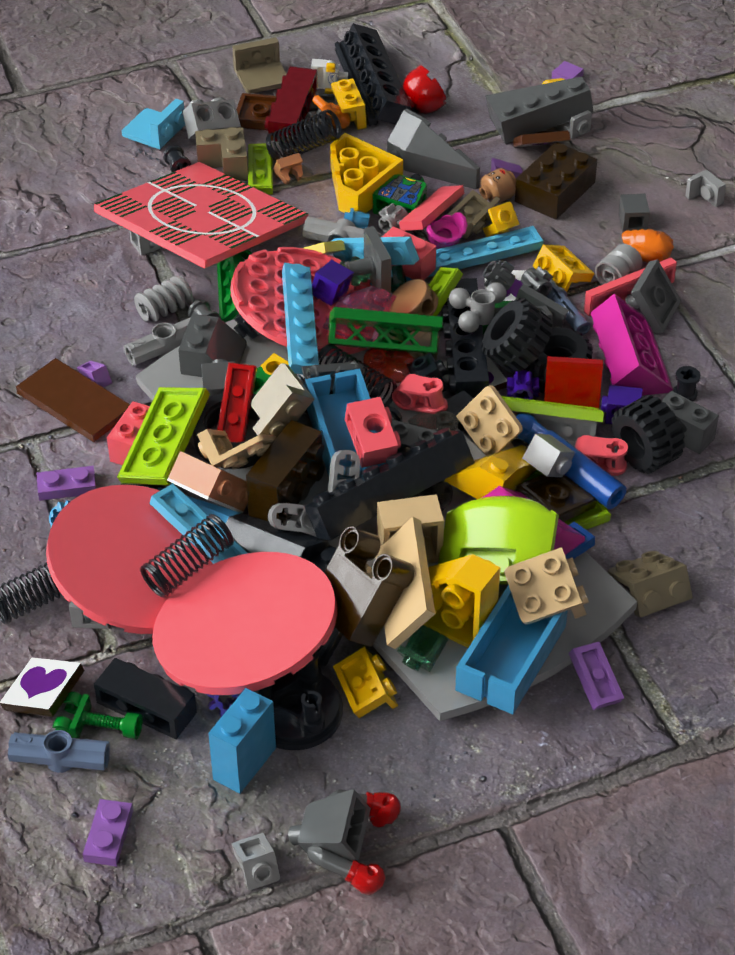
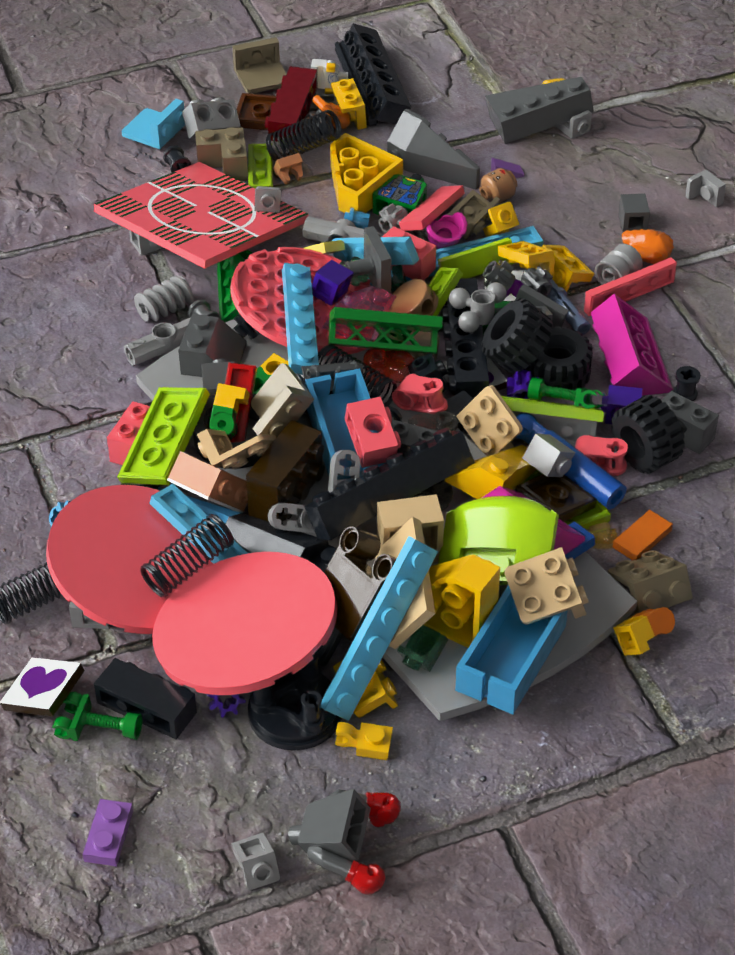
sand blue piece [8,730,110,773] -> none
reddish brown tile [16,358,130,442] -> none
medium lavender plate [36,466,96,501] -> none
medium lavender piece [77,360,112,388] -> none
dark azure brick [208,688,276,794] -> none
red cylinder [403,65,447,114] -> none
reddish brown tile [513,131,570,147] -> none
dark brown brick [515,142,598,220] -> none
red tile [544,356,603,408] -> none
medium lavender tile [552,61,584,80] -> none
medium lavender plate [568,641,624,710] -> none
dark grey tile [625,259,681,334] -> none
none -> leg [210,383,250,440]
none -> light grey bracket [254,186,281,213]
none -> medium azure plate [321,536,438,721]
none -> yellow plate [335,722,393,761]
none -> lime tile [437,237,515,279]
none -> yellow bracket [498,241,555,276]
none -> green bar [528,377,606,409]
none -> clear yellow piece [588,522,618,549]
none -> orange tile [613,509,673,560]
none -> yellow leg [613,607,675,656]

